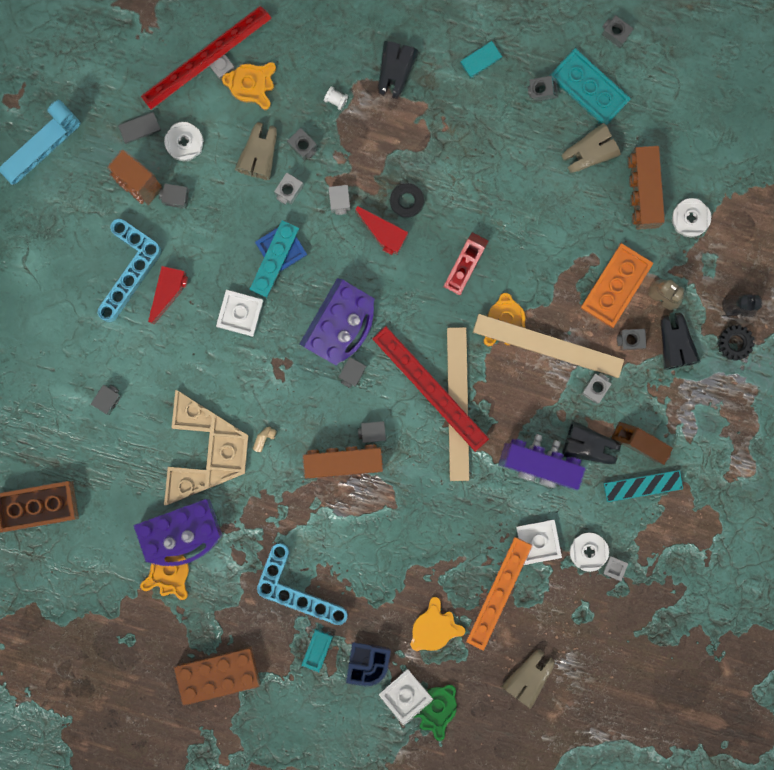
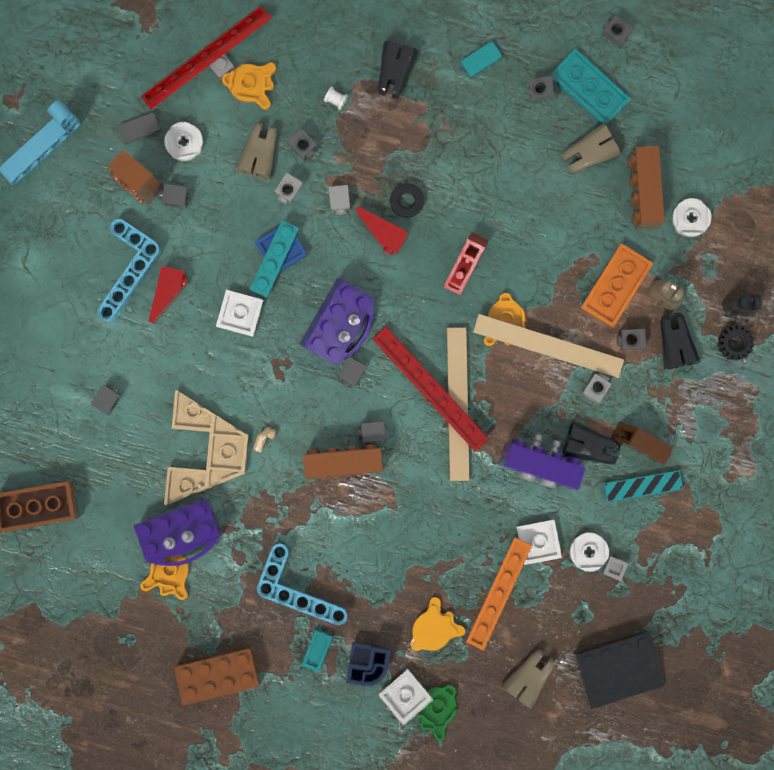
none -> black slope [574,630,665,709]

